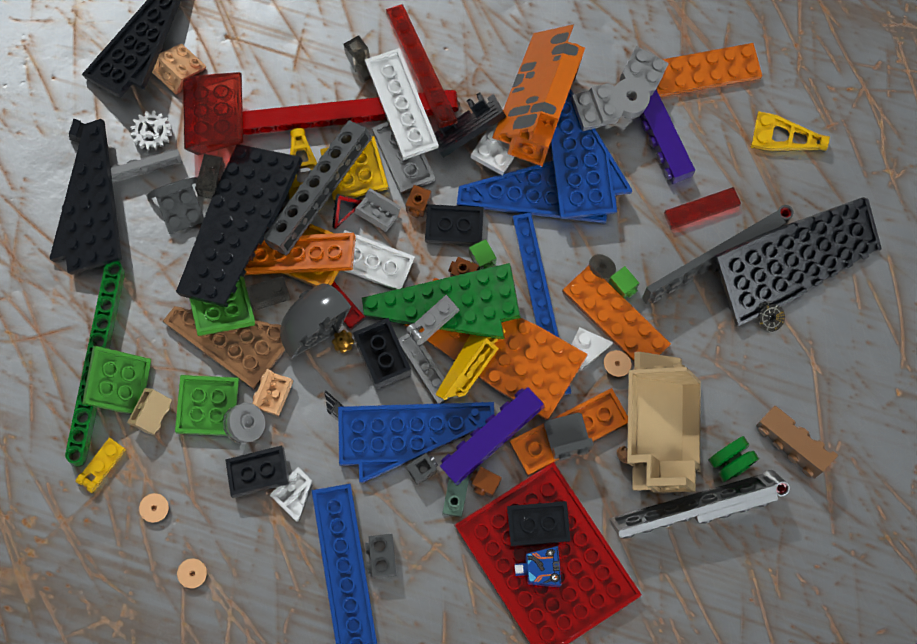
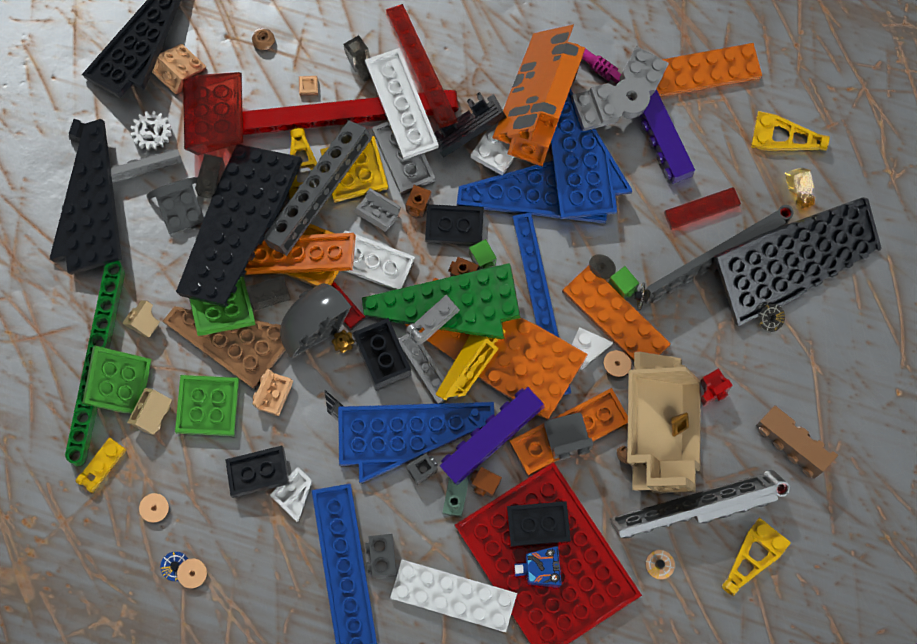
light grey piece [223,403,265,444] -> none
piece [332,194,362,229] -> none
green wheel [708,436,760,483] -> none
none -> tan brick [122,300,160,338]
none -> piece [160,552,188,581]
none -> medium nougat plate [252,28,275,50]
none -> light nougat tile [299,76,318,96]
none -> white plate [390,560,517,632]
none -> dark pink hinge [582,48,621,84]
none -> piece [634,282,645,311]
none -> light nougat piece [646,550,675,579]
none -> pearl gold slope [671,412,689,437]
none -> red brick [700,368,733,406]
none -> yellow plate [721,517,791,596]
none -> clear yellow brick [785,167,815,209]

